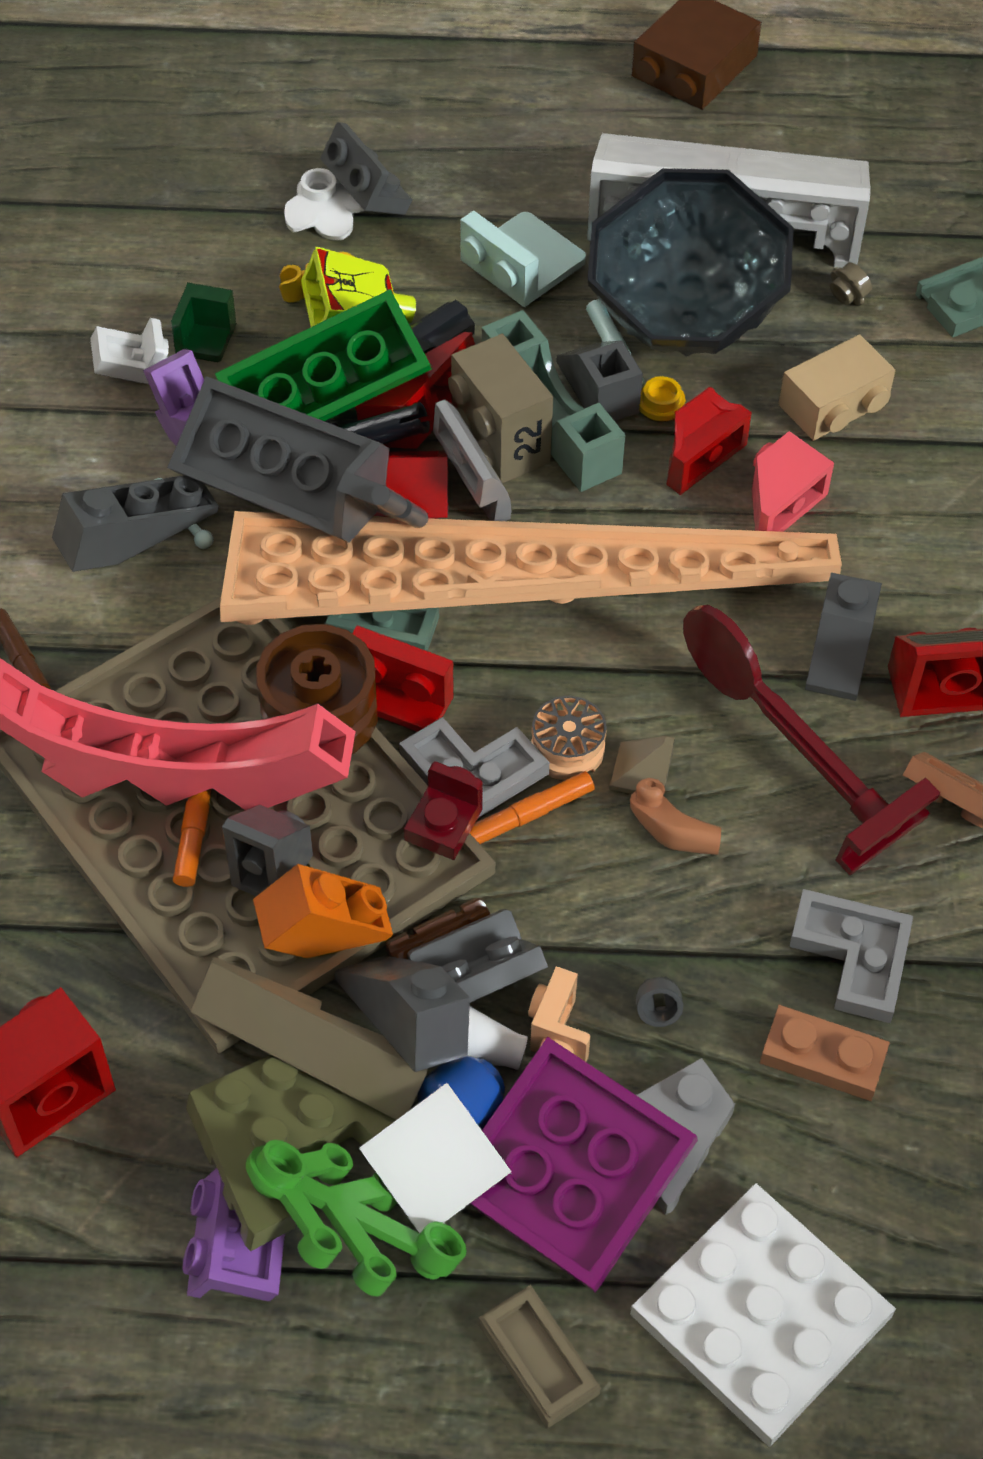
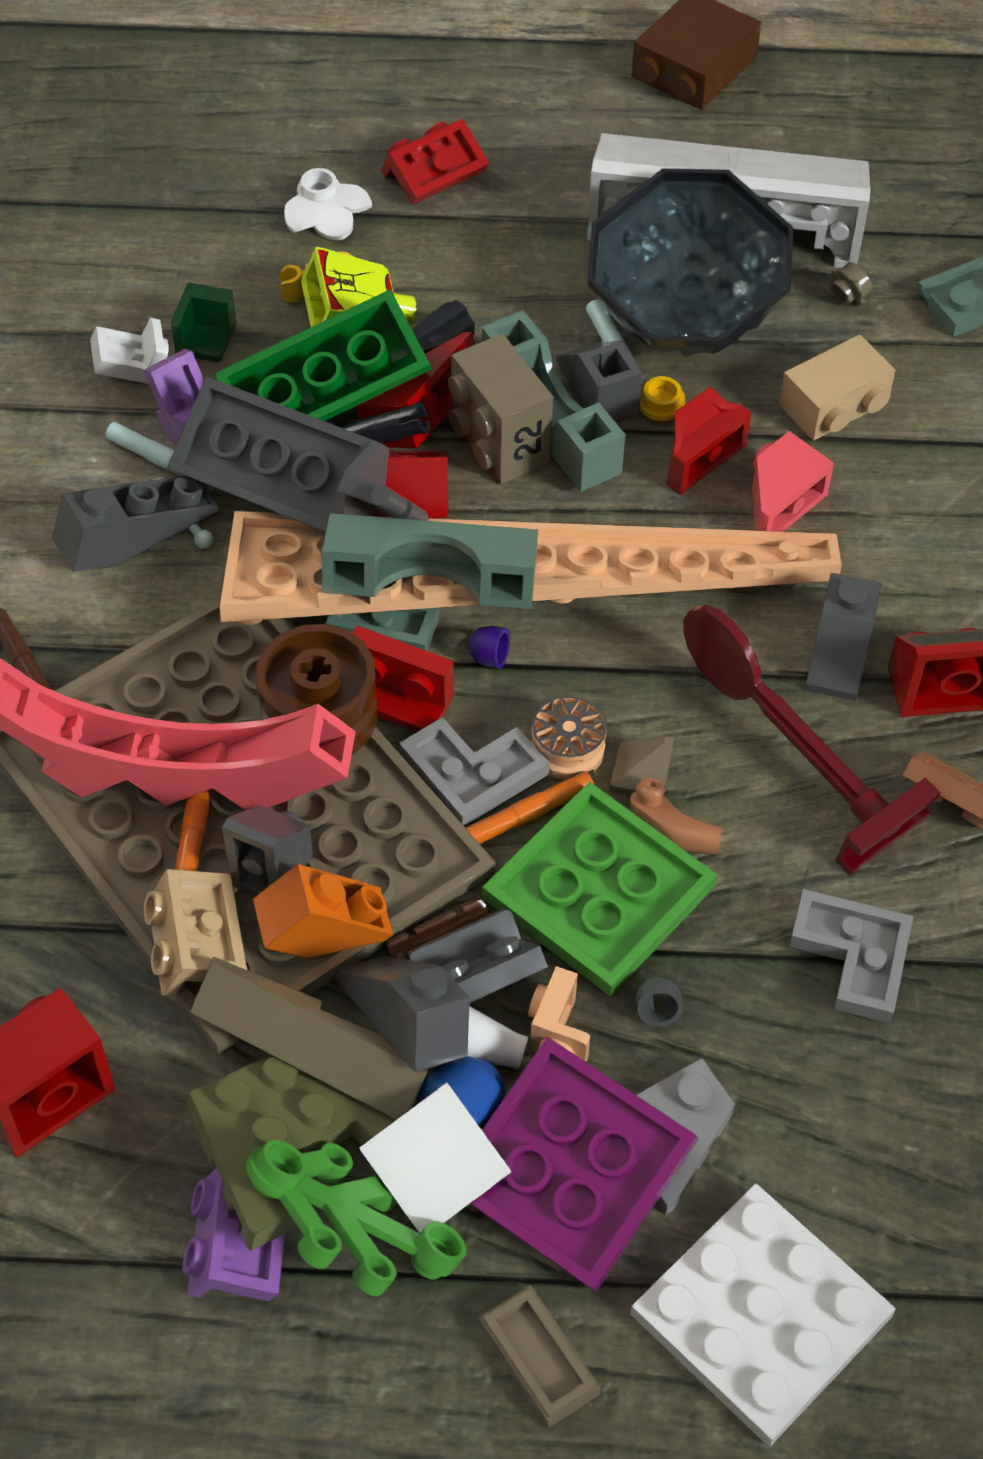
dark grey bracket [320,122,413,215] -> none
dark red bracket [404,761,483,860] -> none
light grey slope [433,399,511,521] -> none
light aqua bracket [460,210,586,307] -> none
nougat plate [760,1005,890,1101] -> none
none -> light aqua piece [106,422,214,491]
none -> tan bracket [144,869,247,996]
none -> sand green arch [322,513,538,609]
none -> red bracket [380,119,490,205]
none -> dark purple hinge [468,625,510,669]
none -> bright green plate [482,782,718,997]

